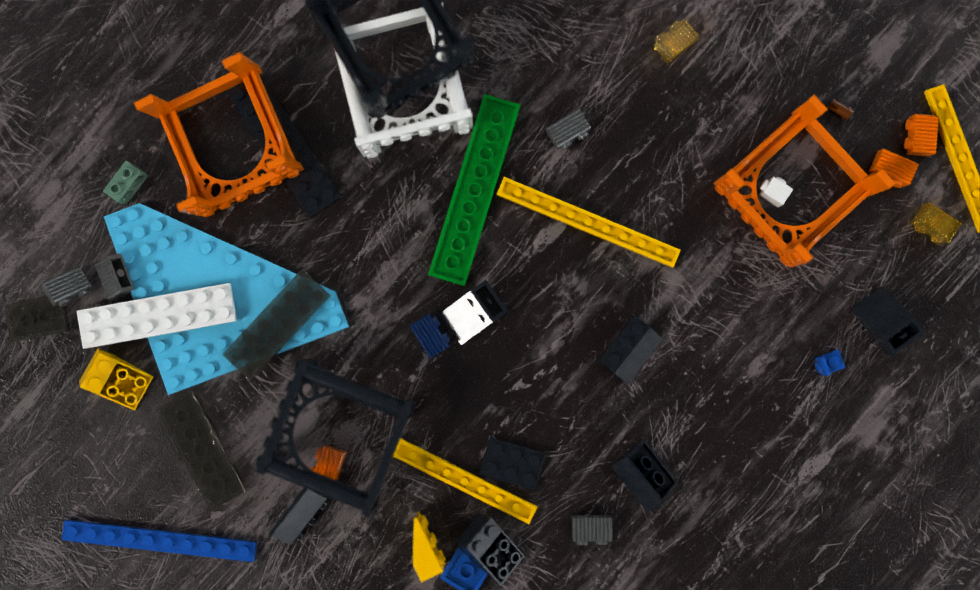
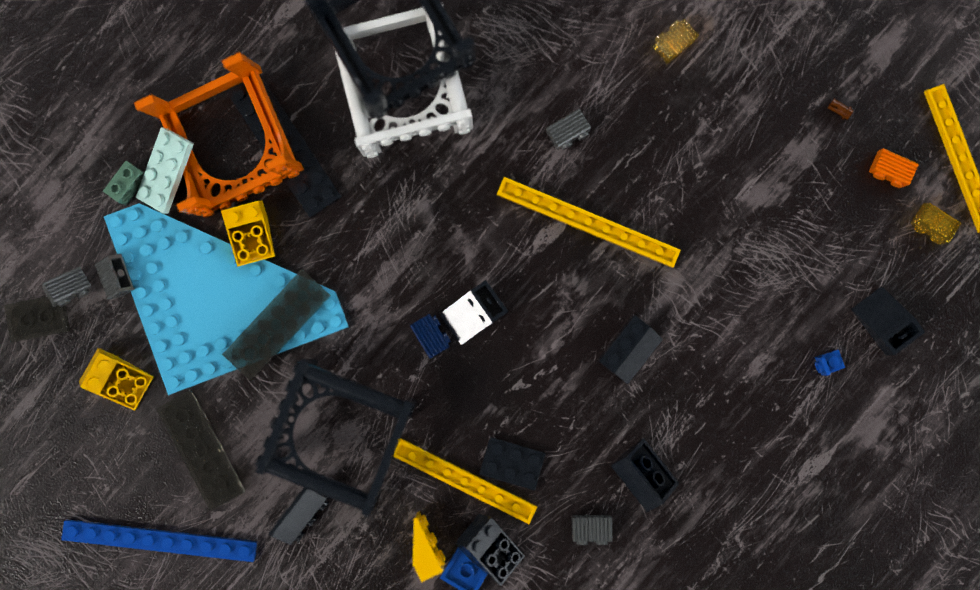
white plate [77,283,237,349] -> none
orange brick [312,445,347,480] -> none
green plate [428,94,520,286] -> none
orange arch [713,95,895,267] -> none
white brick [759,177,793,208] -> none
orange brick [904,114,939,157] -> none
none -> light aqua plate [136,127,194,214]
none -> yellow slope [221,201,275,267]

